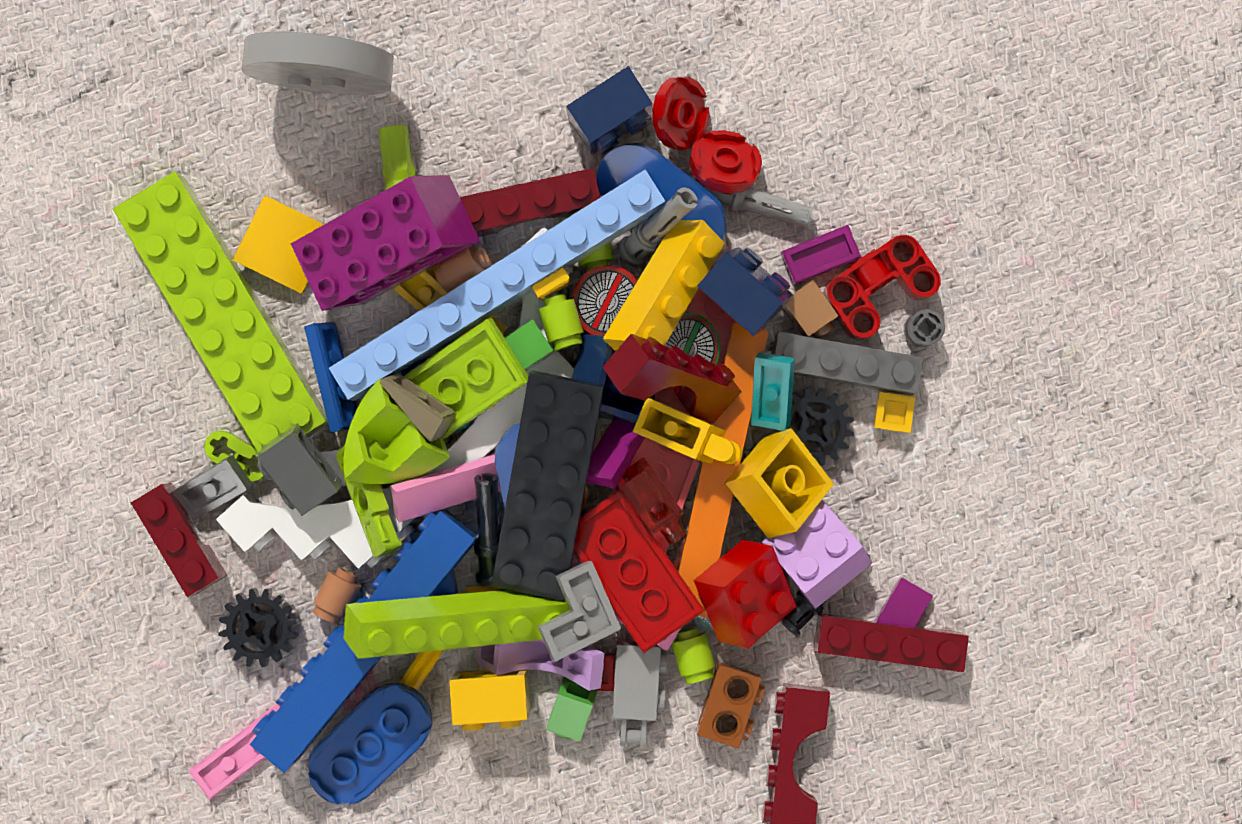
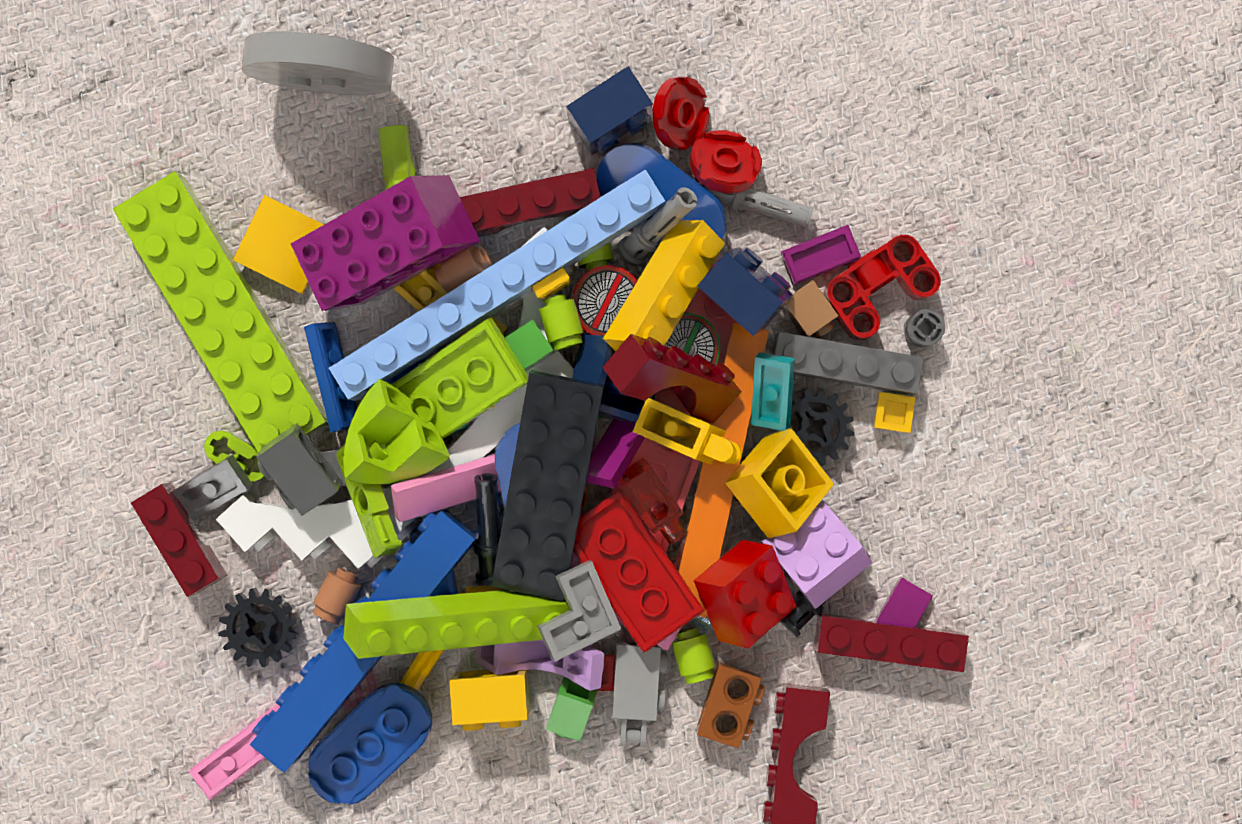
dark tan slope [380,373,457,442] -> none

